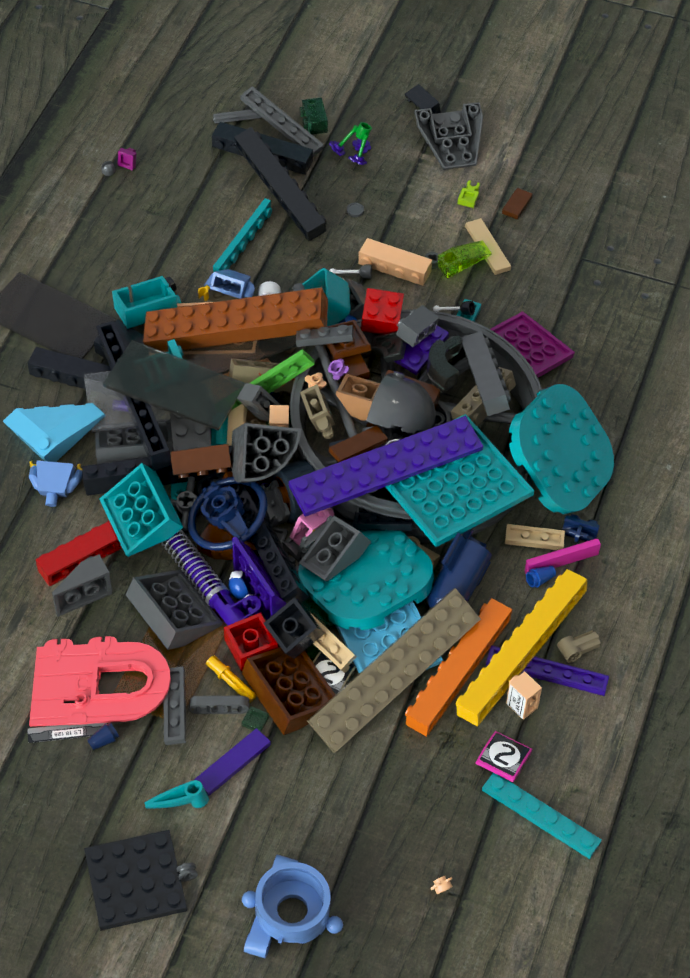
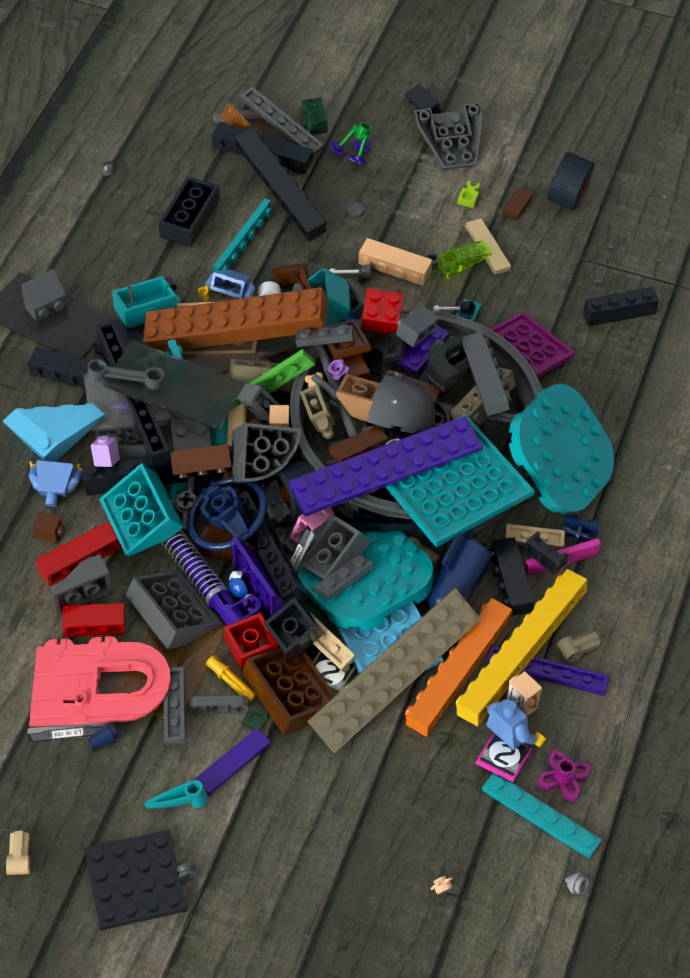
magenta tile [117,148,136,170] -> none
medium blue piece [242,854,343,958] -> none
blue cone [526,566,556,588] -> none
none -> tan piece [6,831,30,875]
none -> dark grey slope [21,269,67,322]
none -> reddish brown brick [32,512,65,543]
none -> red brick [62,602,125,637]
none -> dark grey piece [87,359,164,389]
none -> lavender brick [91,435,120,467]
none -> black brick [159,176,220,247]
none -> clear orange slope [219,103,251,129]
none -> reddish brown piece [271,263,311,290]
none -> sticker [290,525,314,570]
none -> dark grey piece [311,374,339,401]
none -> dark grey plate [315,554,374,601]
none -> medium blue torso [486,699,546,750]
none -> black brick [488,537,534,616]
none -> black hinge [524,532,569,575]
none -> magenta plant [537,749,592,803]
none -> black wheel [547,152,595,210]
none -> light grey plate [565,872,589,895]
none -> black brick [583,287,659,327]

